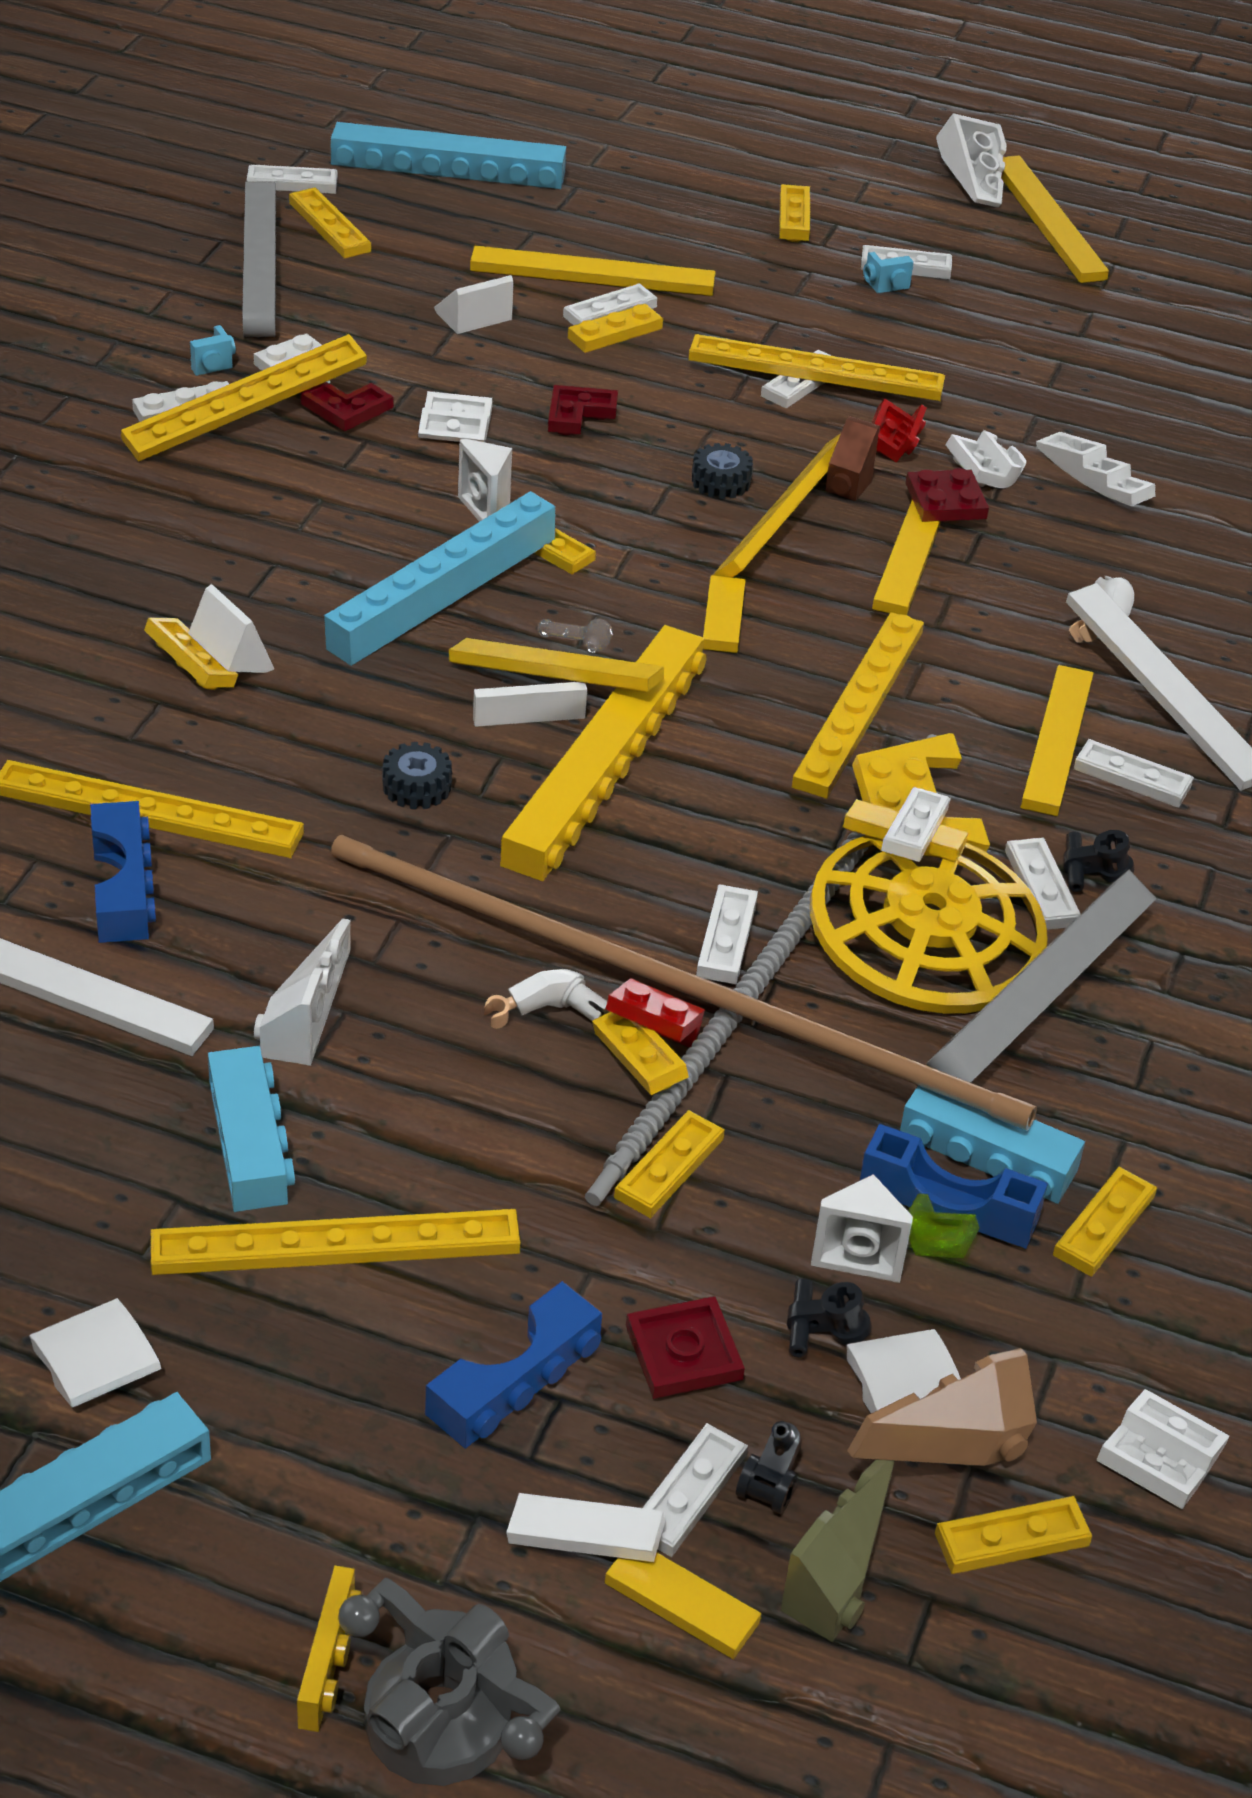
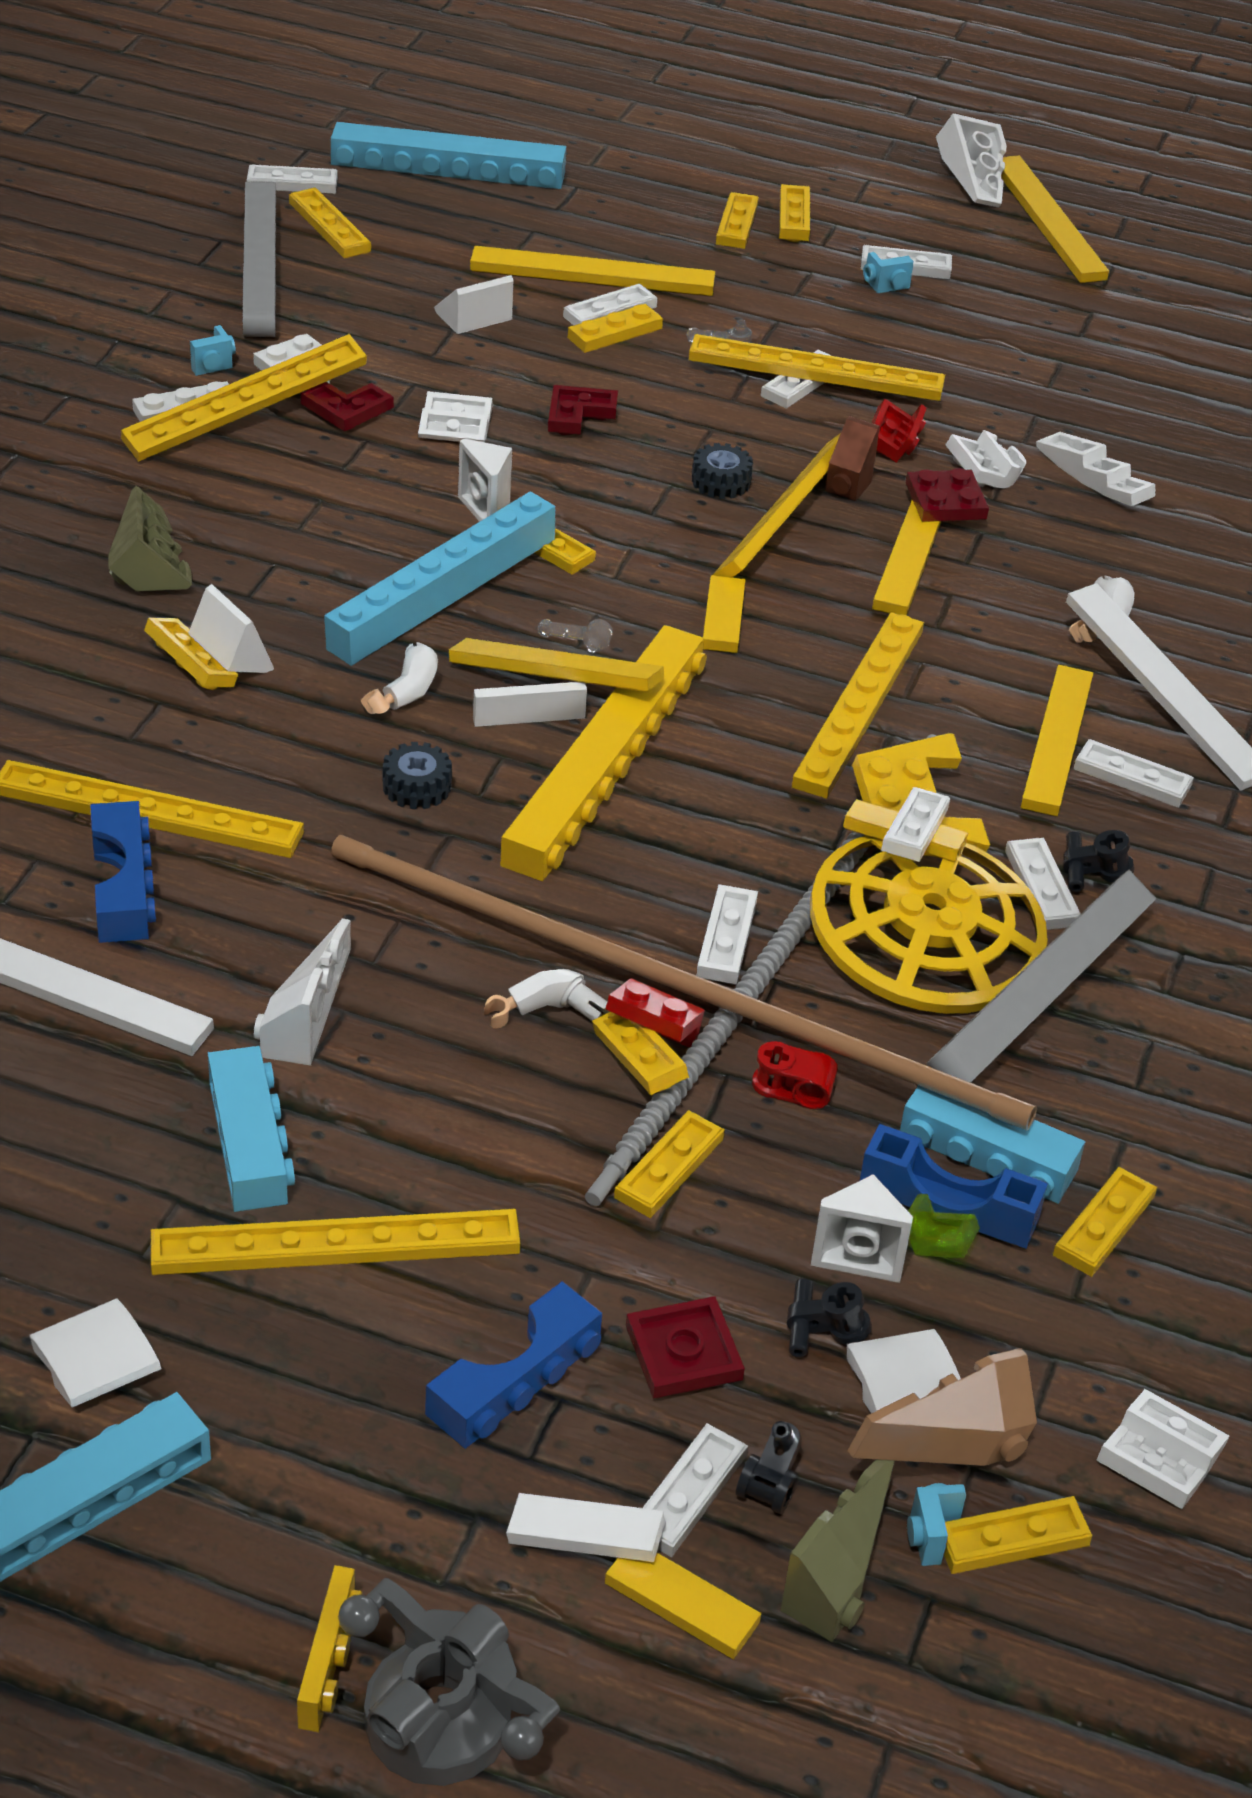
none -> olive wedge [108,486,192,591]
none -> white arm [361,642,438,714]
none -> clear piece [686,319,752,343]
none -> yellow tile [716,192,759,249]
none -> red piece [752,1041,838,1109]
none -> medium azure bracket [907,1483,966,1566]

